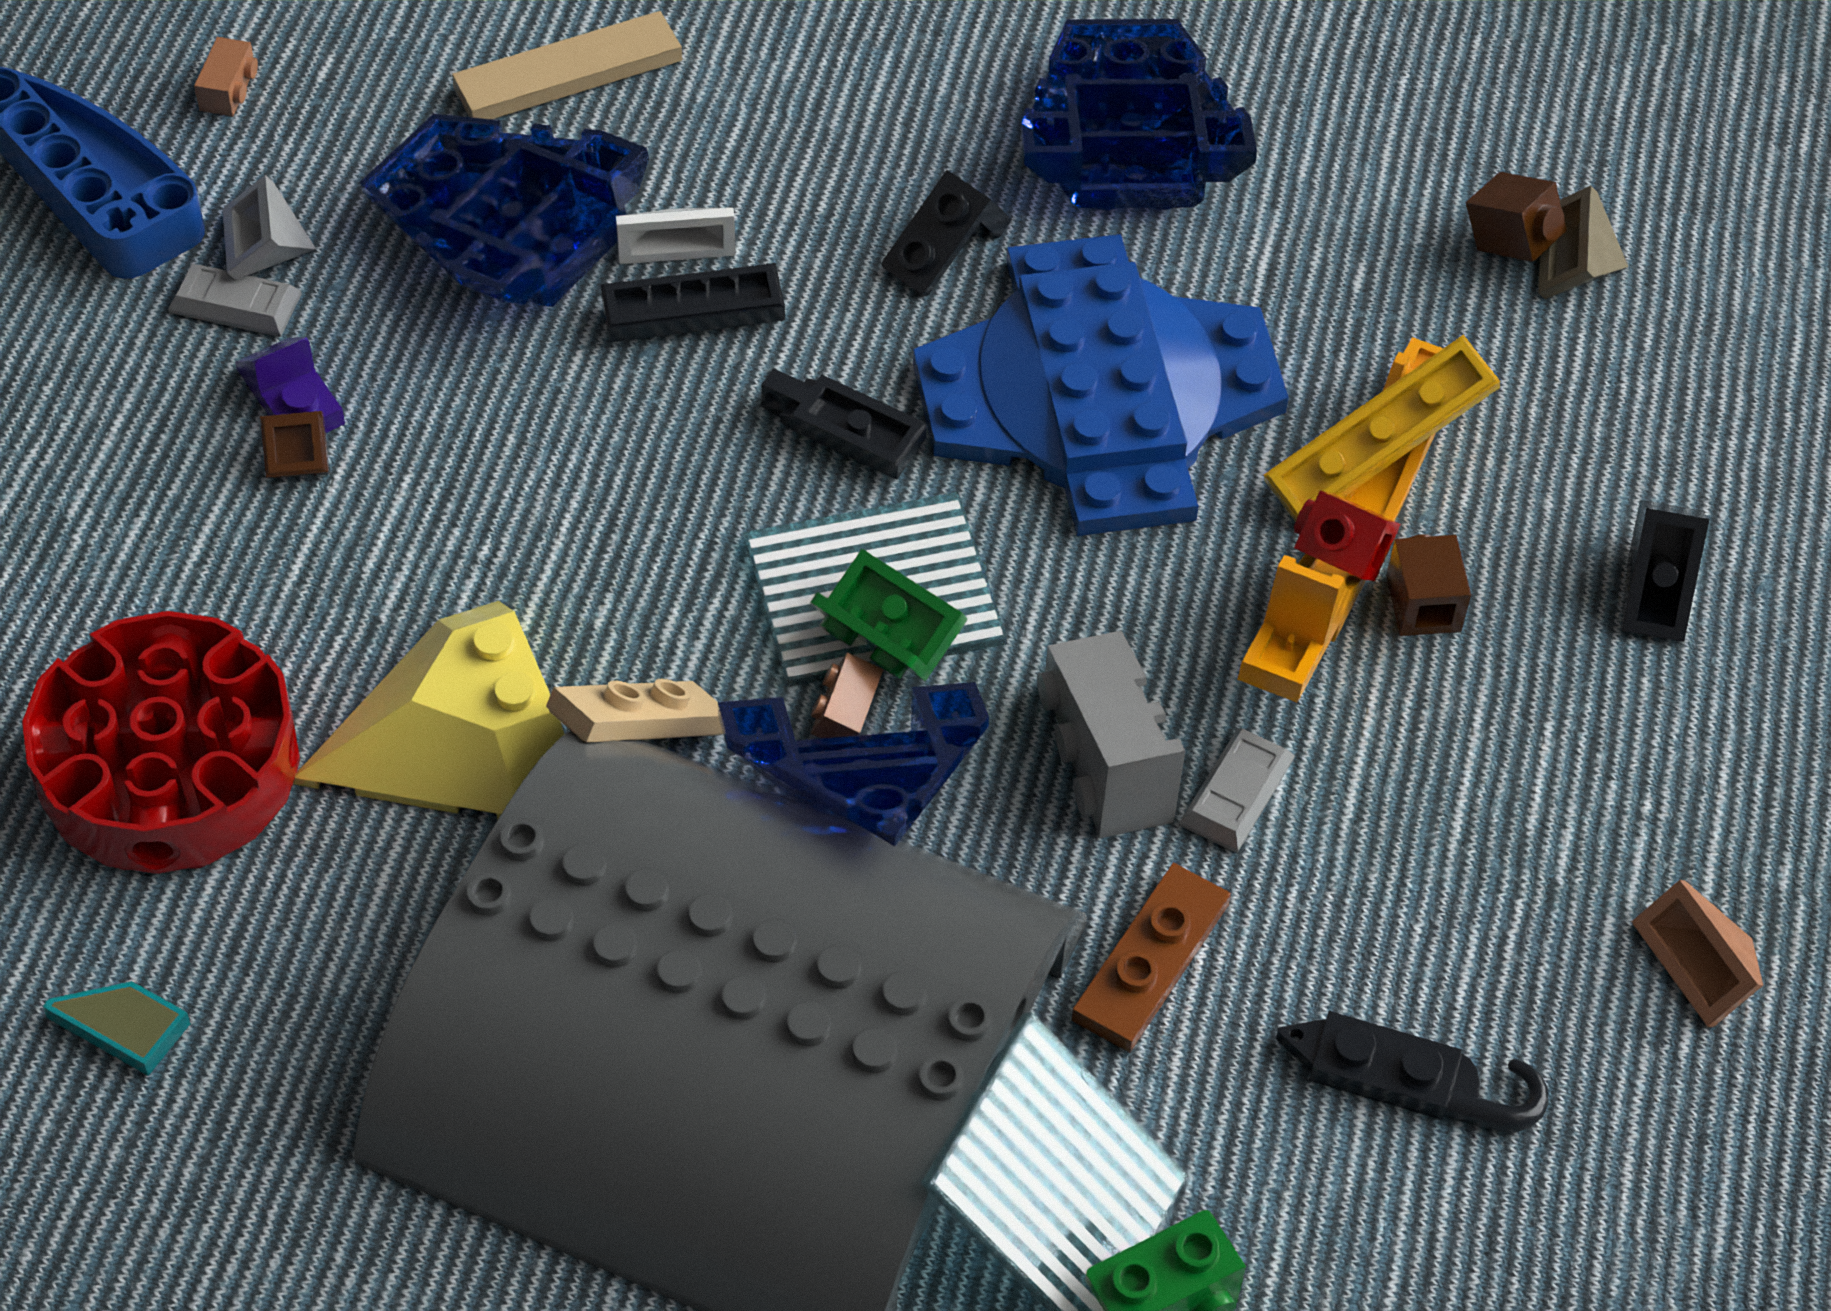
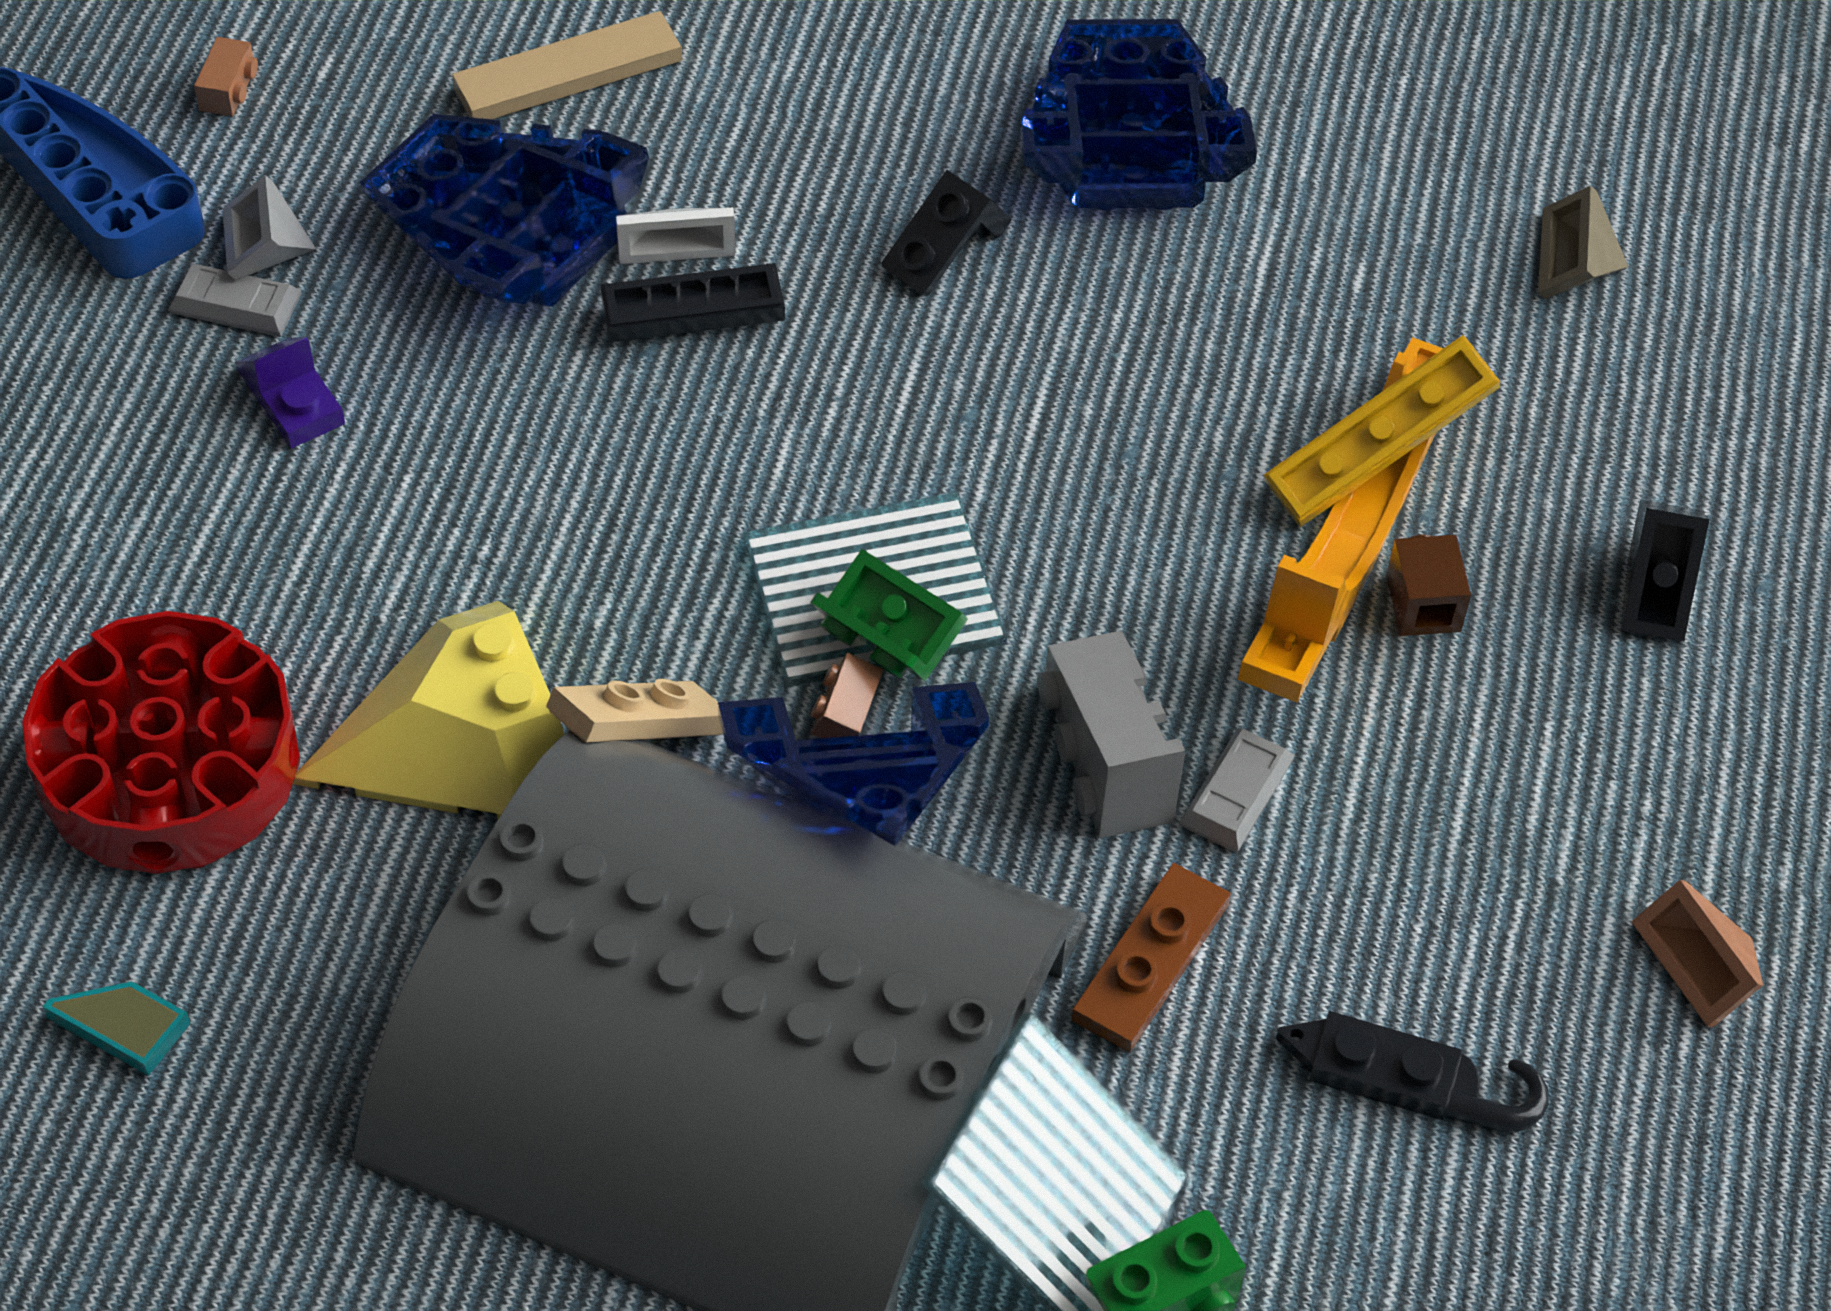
reddish brown tile [260,411,330,479] -> none
black hinge [760,368,927,480] -> none
blue plate [913,234,1289,536] -> none
red brick [1294,490,1401,581] -> none
reddish brown brick [1465,172,1567,262] -> none

